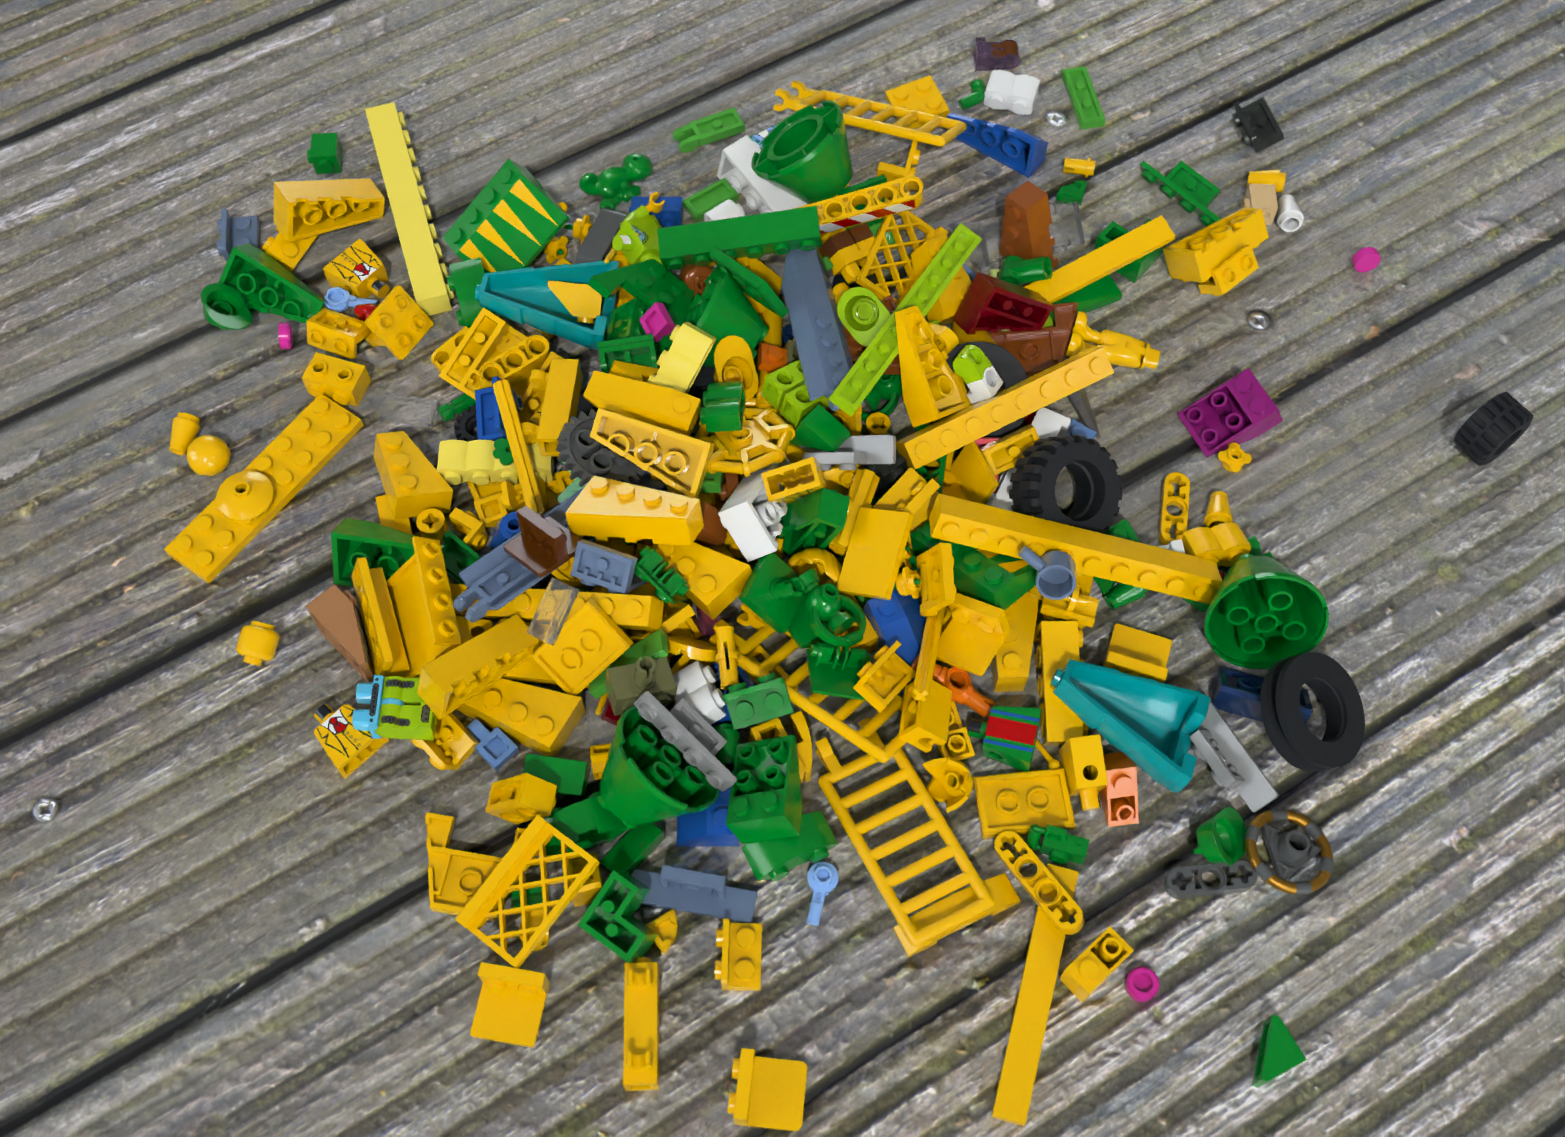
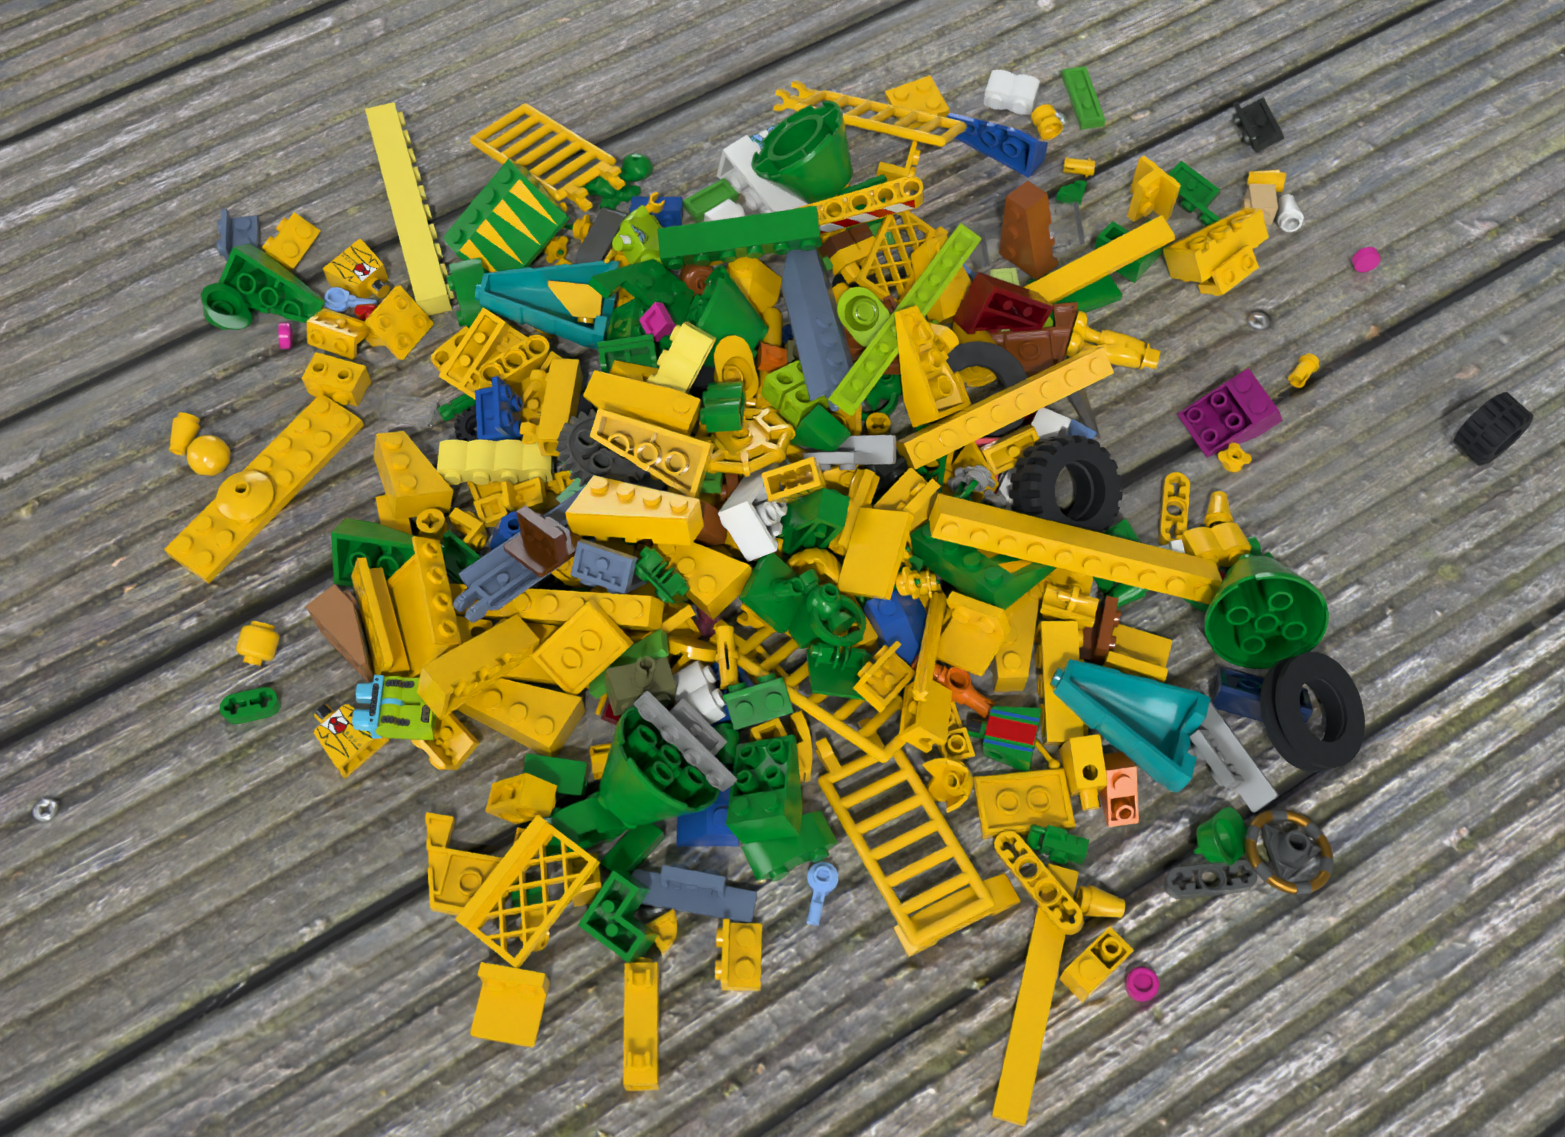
yellow wedge [274,178,385,242] -> none
green brick [307,132,343,174] -> none
medium blue plate [467,719,519,771] -> none
yellow axle [493,380,546,515] -> none
green plant [493,438,514,466] -> none
clear tile [526,577,579,646] -> none
bright green hinge [672,108,745,153] -> none
green tile [709,247,789,318] -> none
yellow bracket [728,1048,807,1132] -> none
yellow plate [916,542,956,617] -> none
leg [953,345,1003,404] -> none
green arm [959,78,986,111] -> none
clear purple leg [973,37,1020,71] -> none
green piece [998,255,1053,286] -> none
sand blue piece [1018,546,1076,600] -> none
green slope [1252,1014,1307,1088] -> none
none -> green beam [219,687,281,724]
none -> yellow bar [470,103,625,212]
none -> light grey plant [948,465,1007,509]
none -> yellow wheel [1031,104,1063,140]
none -> yellow cone [1075,884,1125,918]
none -> dark orange bracket [1079,596,1121,665]
none -> yellow bracket [1127,155,1180,222]
none -> yellow pin [1288,353,1319,388]

